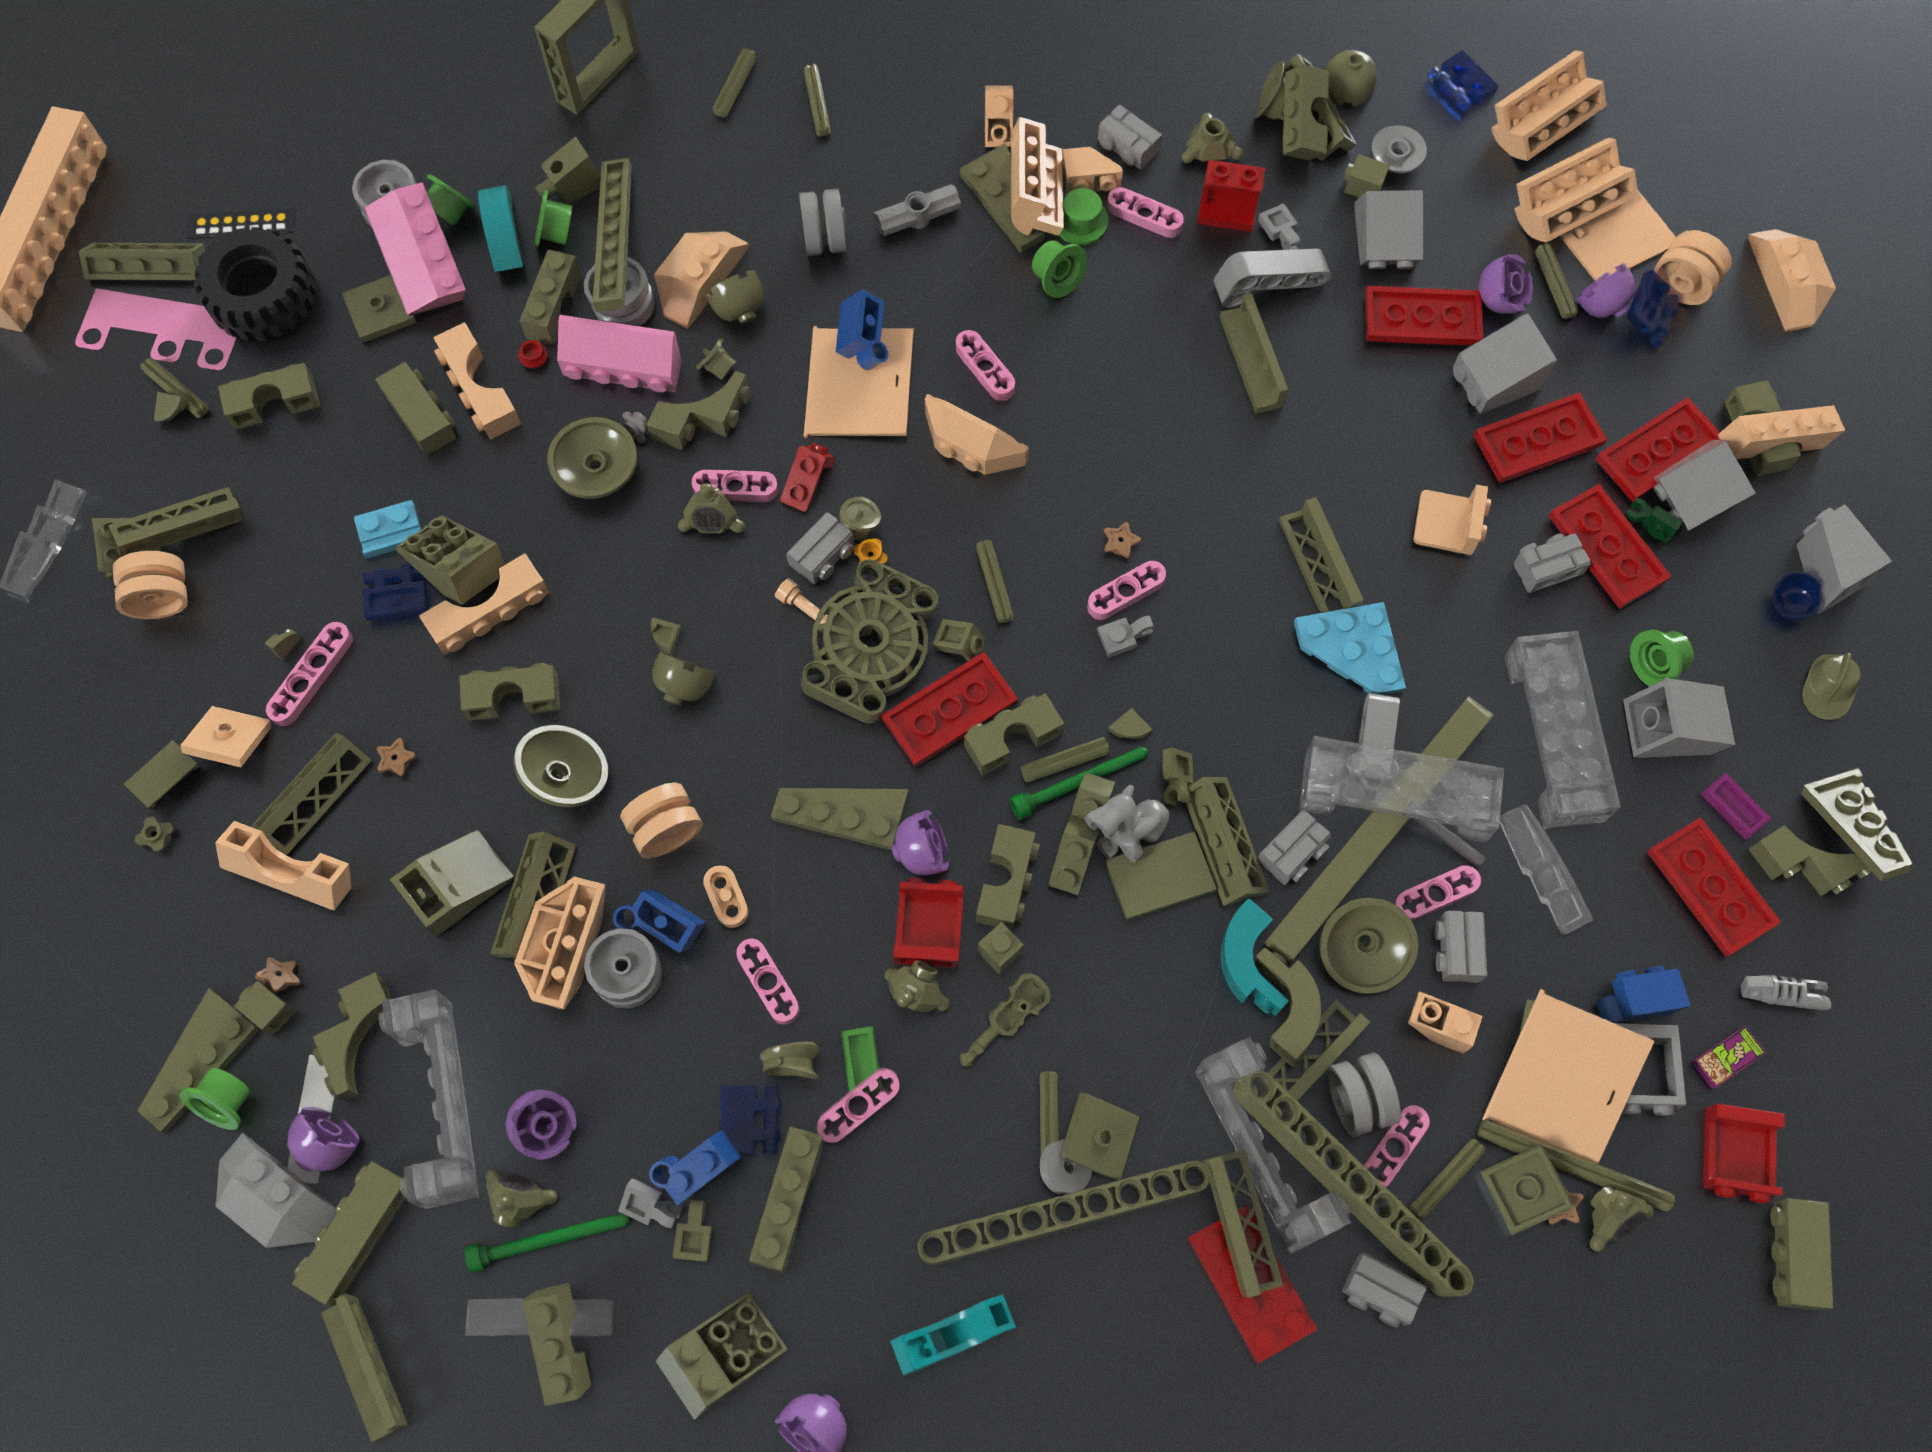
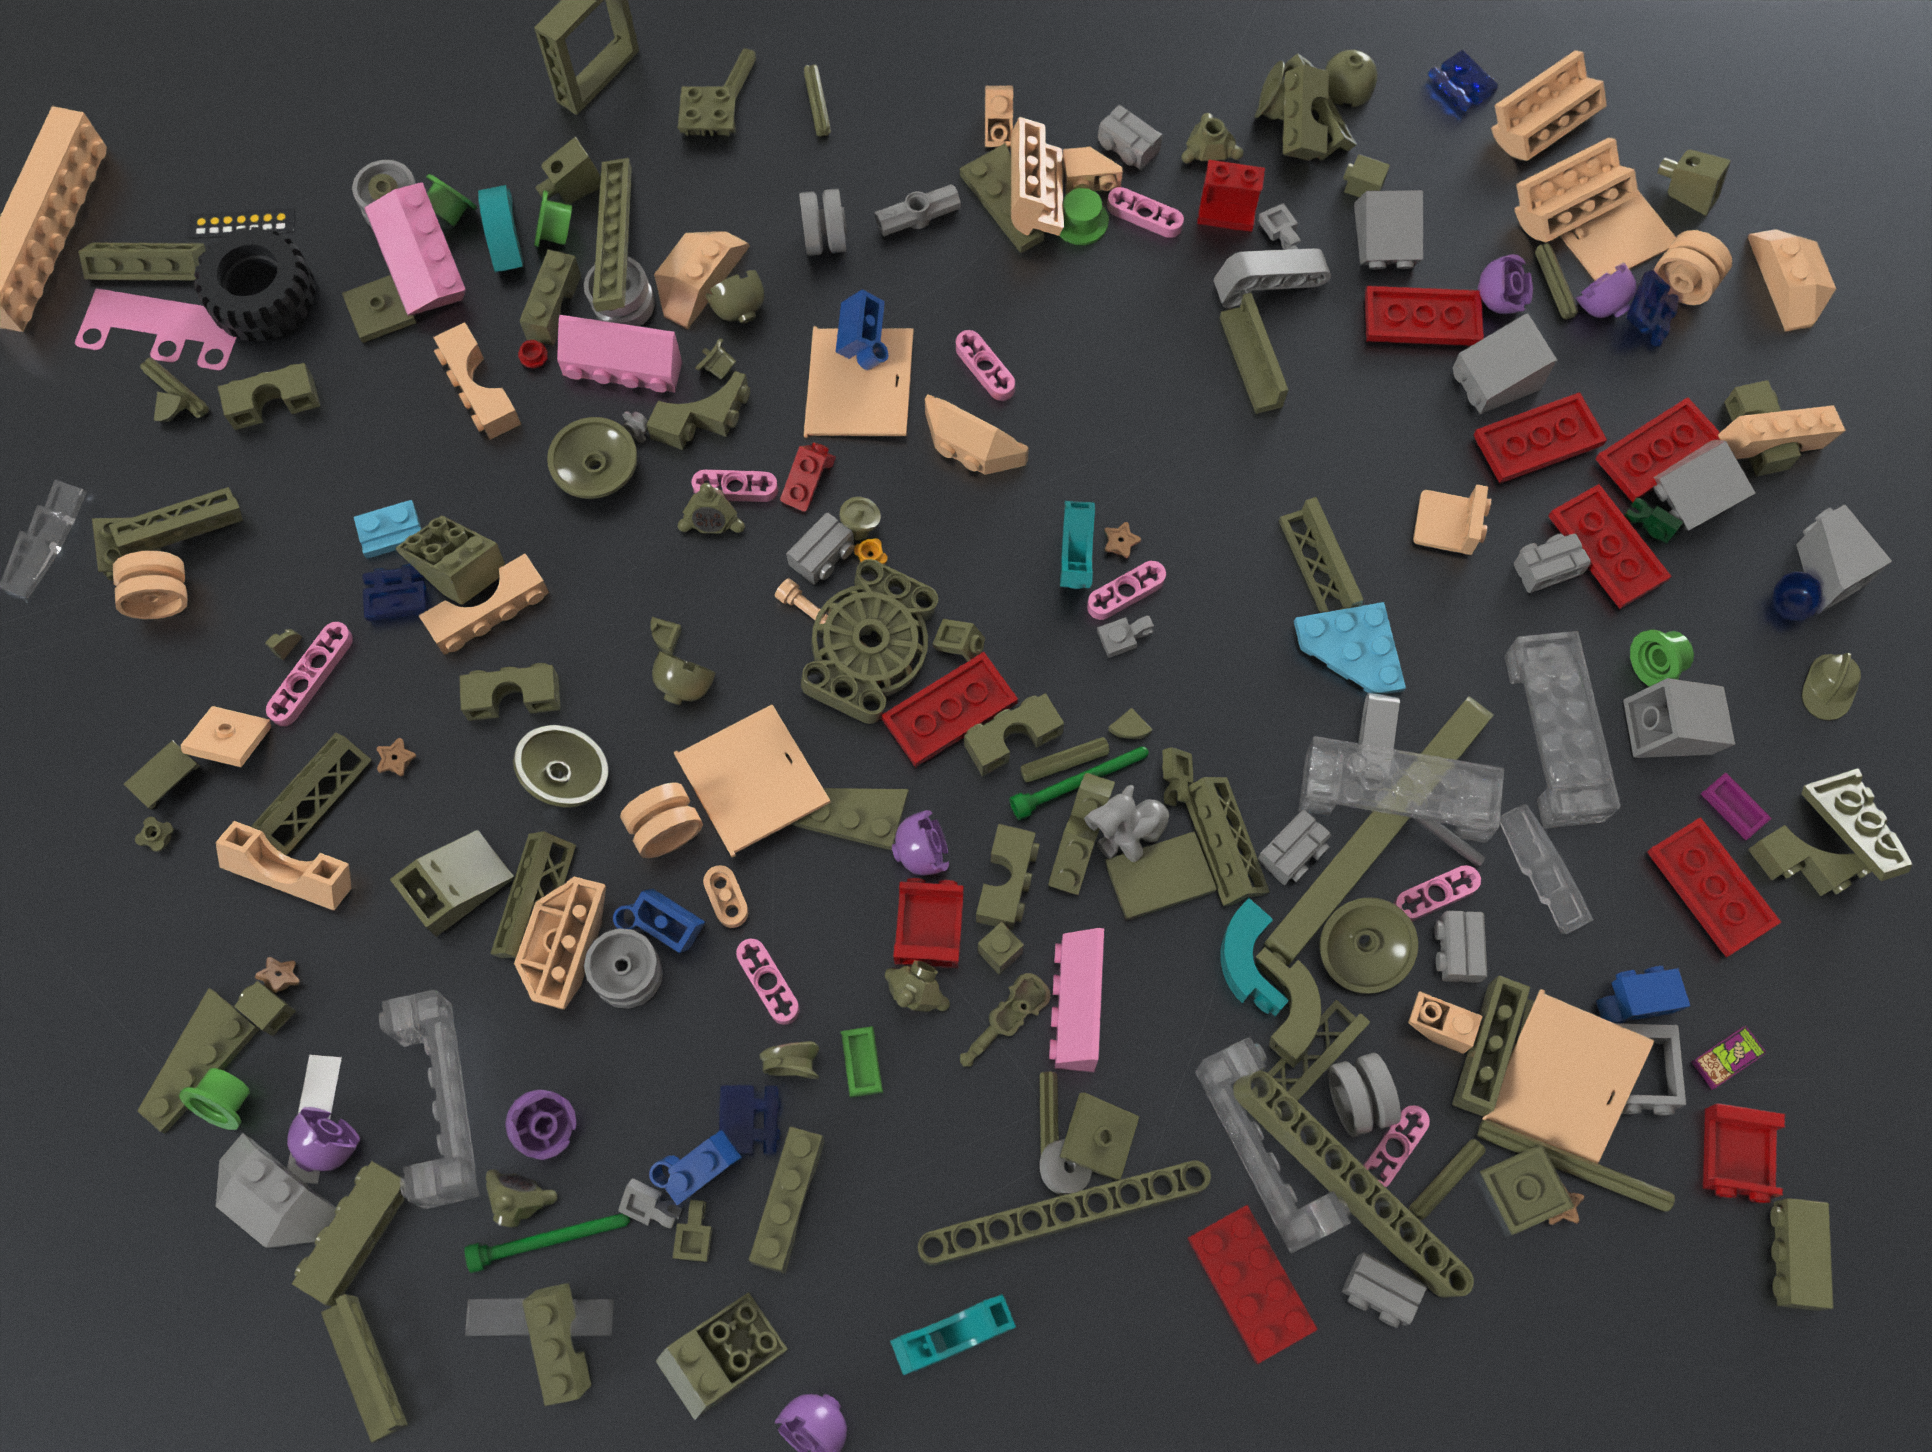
olive arch [313,972,396,1101] -> none
olive brick [375,361,456,456] -> none
bright pink beam [817,1068,899,1143] -> none
olive axle [976,540,1014,623] -> none
bright green piece [1032,240,1088,298] -> none
olive fence [1204,1149,1283,1298] -> none
light grey dish [1371,125,1427,173] -> none
olive rock [1590,1186,1654,1252] -> none
light grey hinge [1740,975,1831,1010] -> none
none -> olive plate [368,174,398,201]
none -> light nougat piece [674,704,831,857]
none -> olive hinge [678,86,736,136]
none -> bright pink slope [1049,928,1104,1072]
none -> teal arch [1060,501,1095,589]
none -> olive brick [1452,975,1530,1117]
none -> olive torso [1657,149,1731,216]

